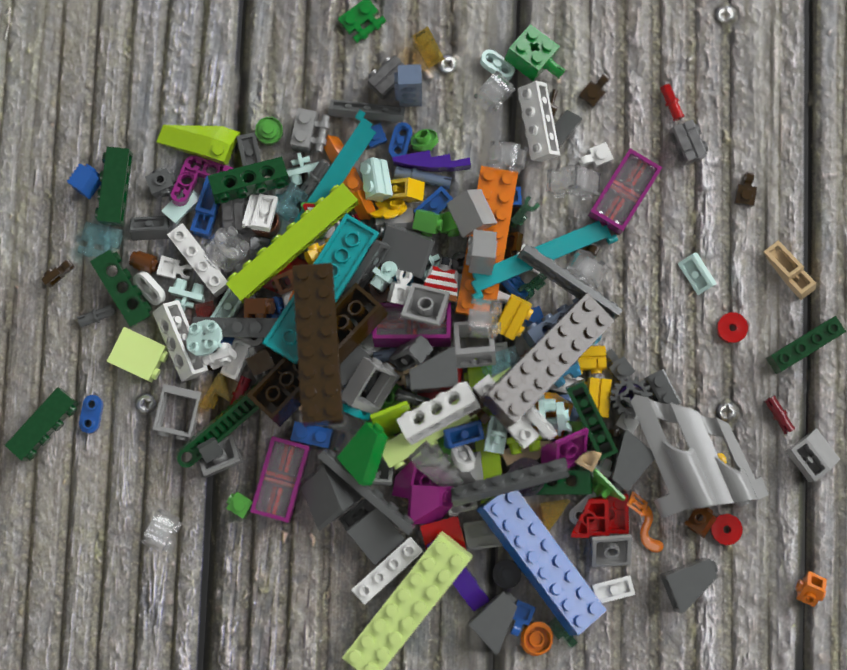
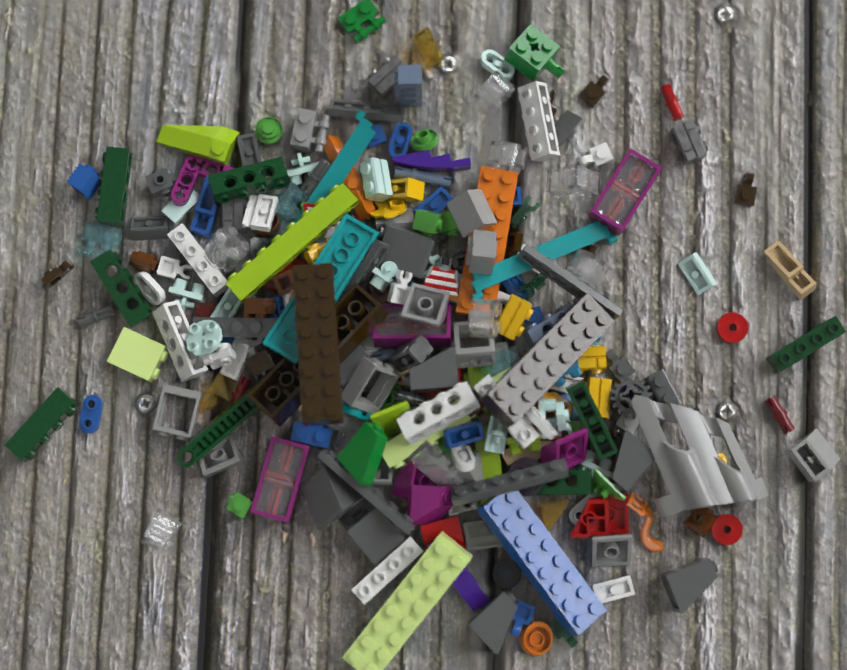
dark grey slope [197,437,223,463] -> none
tan tile [575,451,602,472] -> none
orange brick [795,571,827,607] -> none

